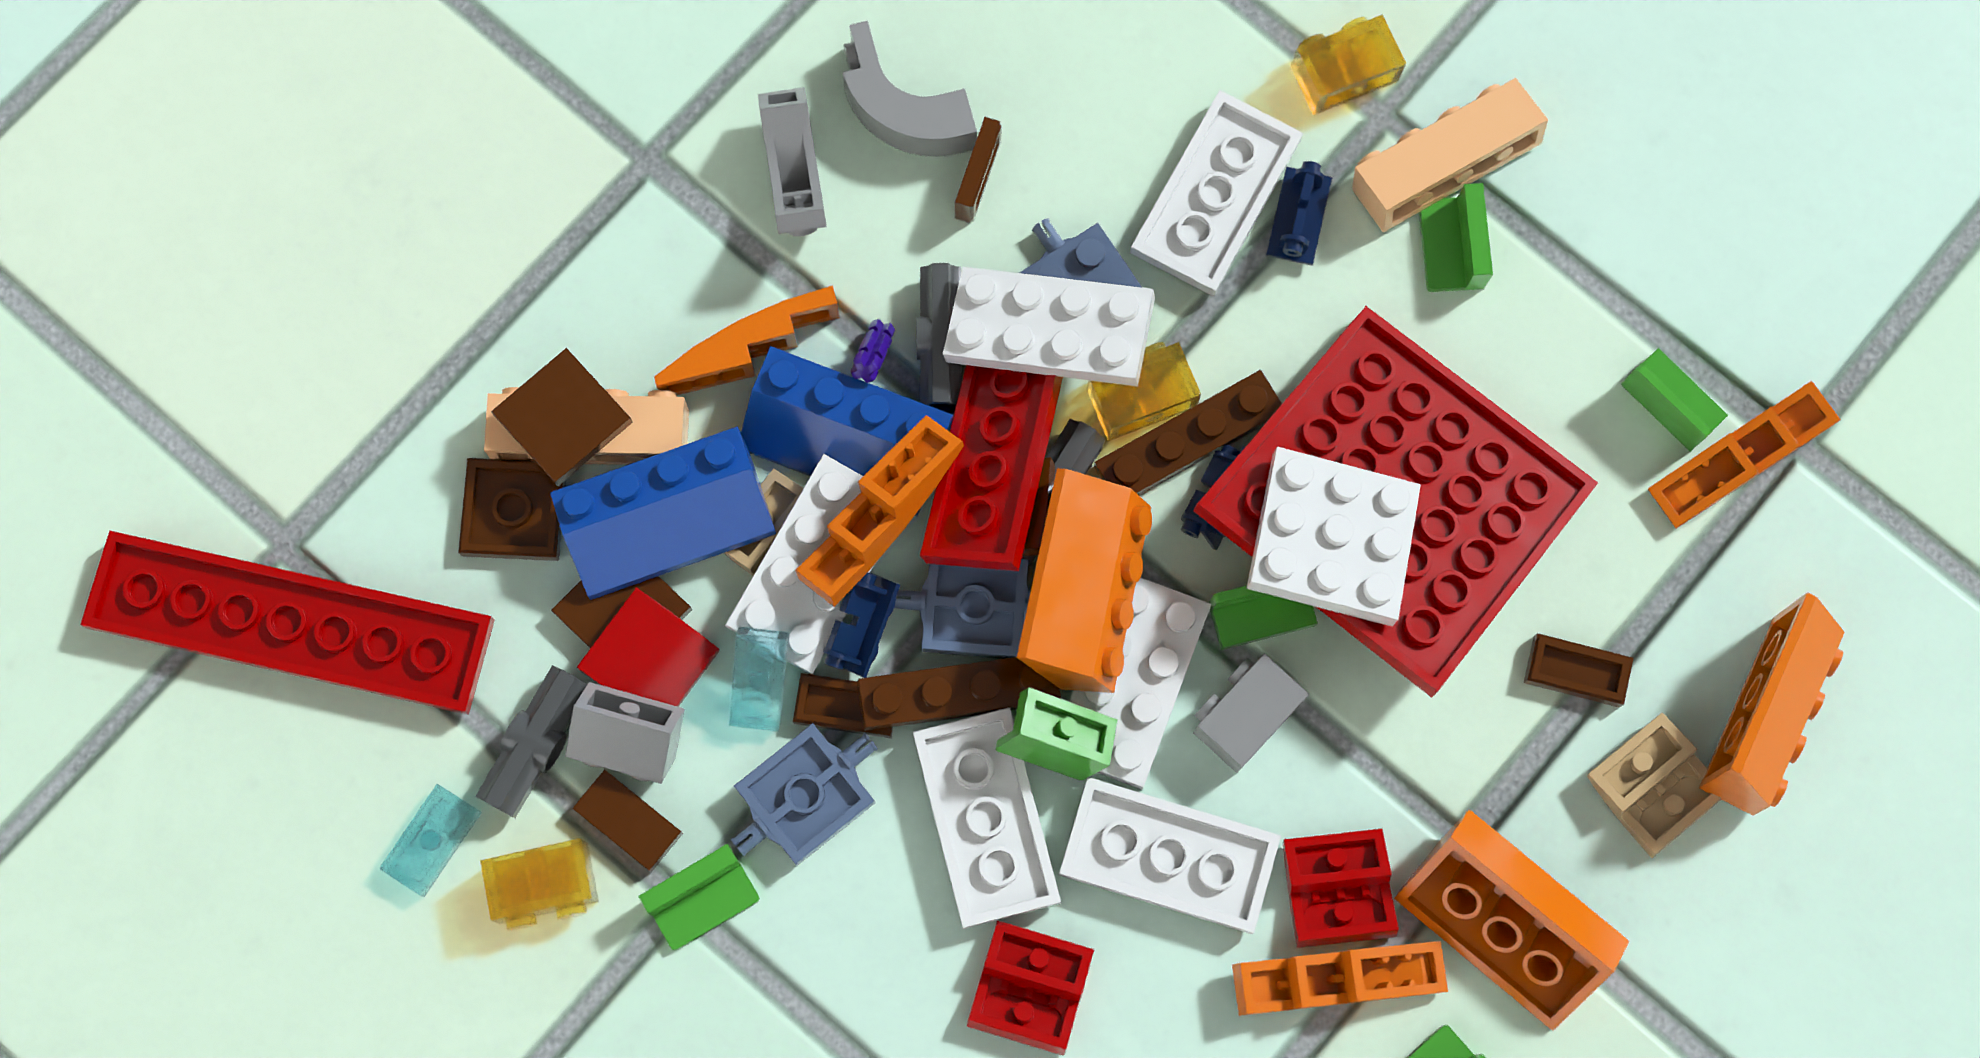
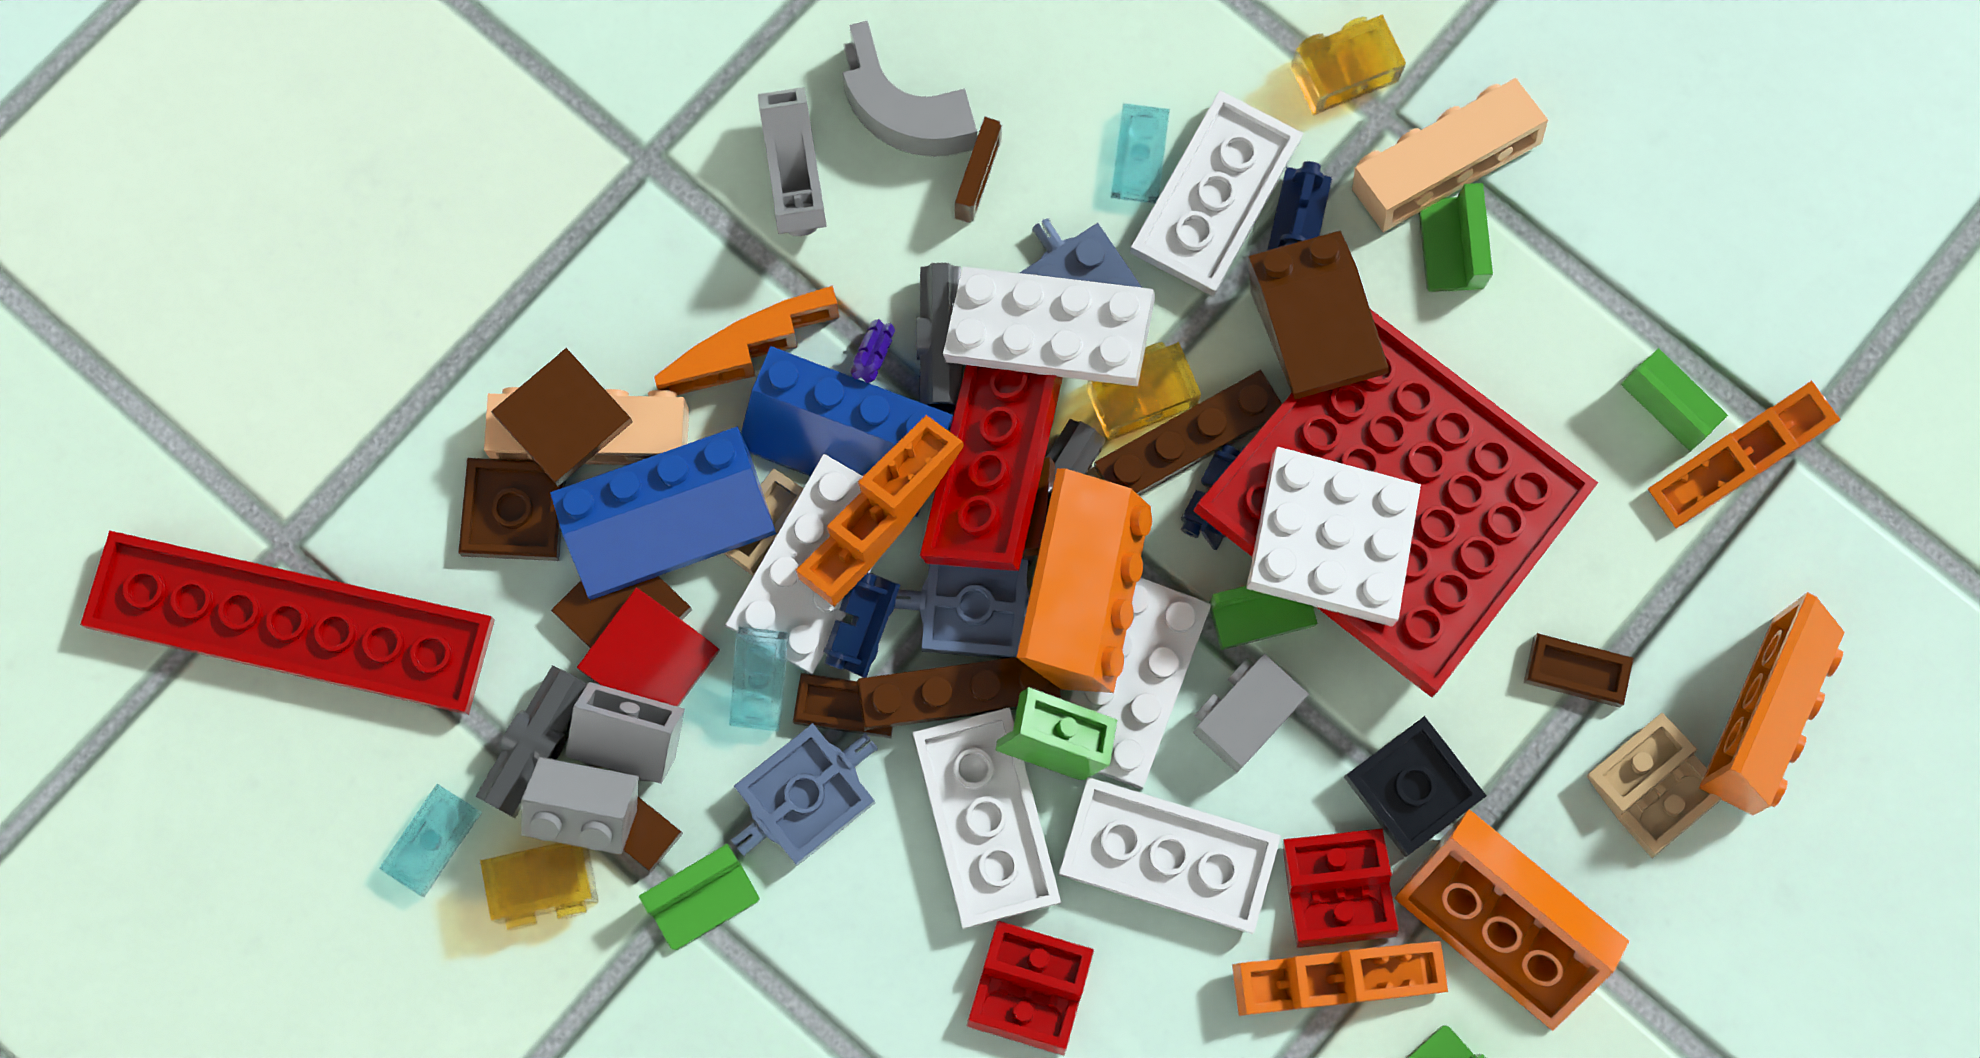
none -> light grey brick [521,757,639,855]
none -> clear light blue plate [1111,103,1170,204]
none -> reddish brown slope [1248,230,1389,400]
none -> black plate [1344,716,1487,857]

